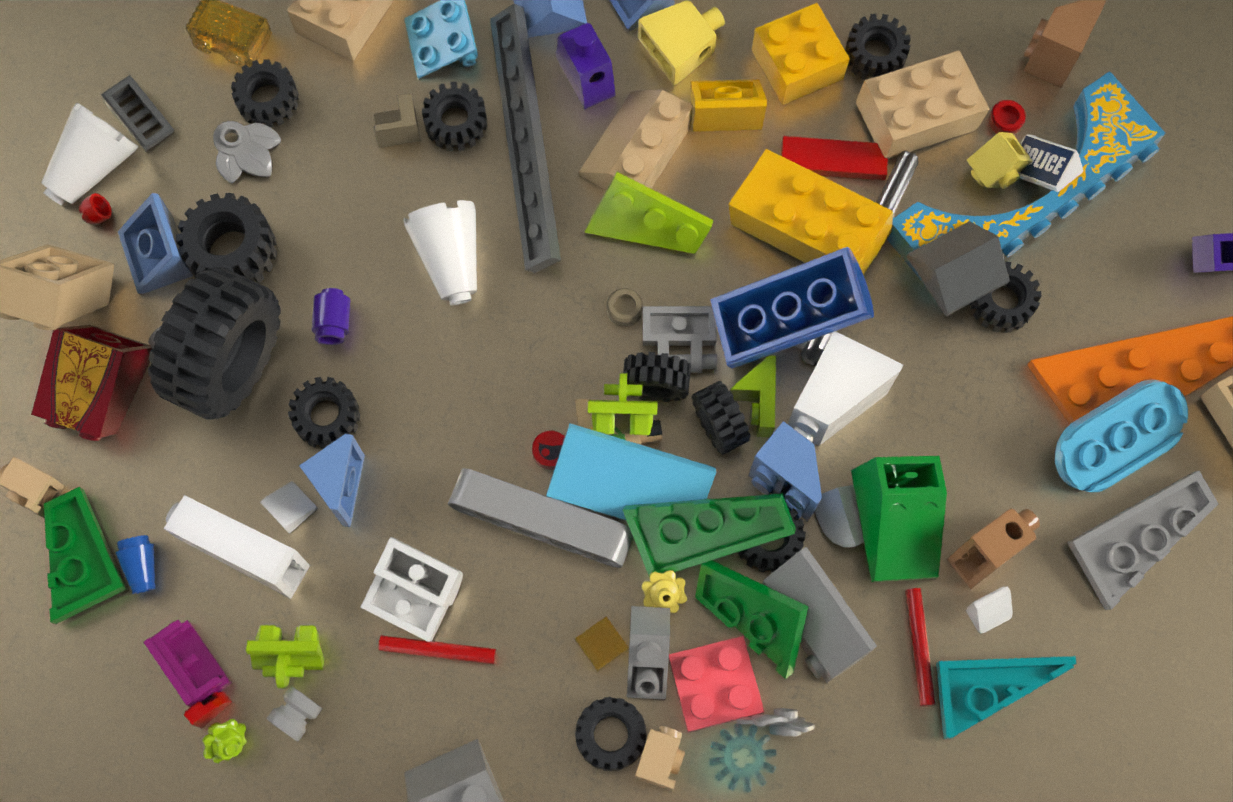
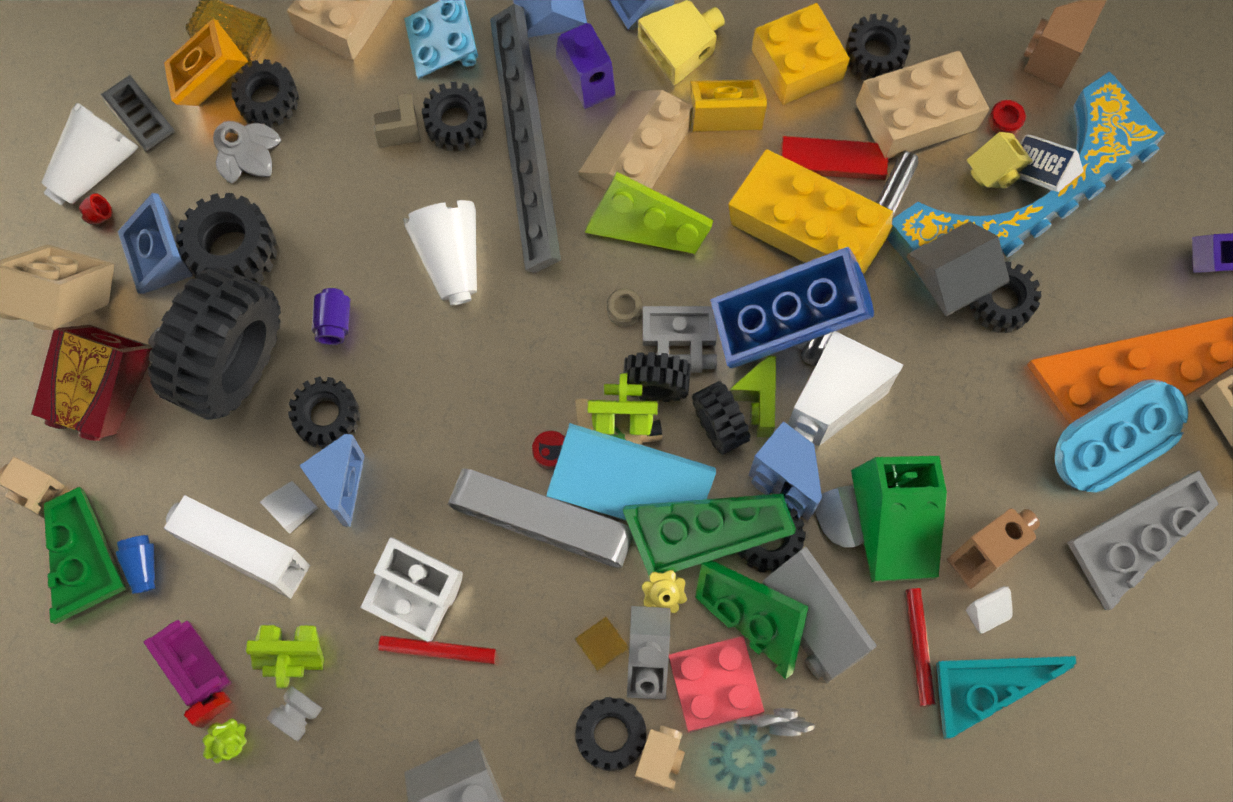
none -> light orange slope [164,18,248,106]

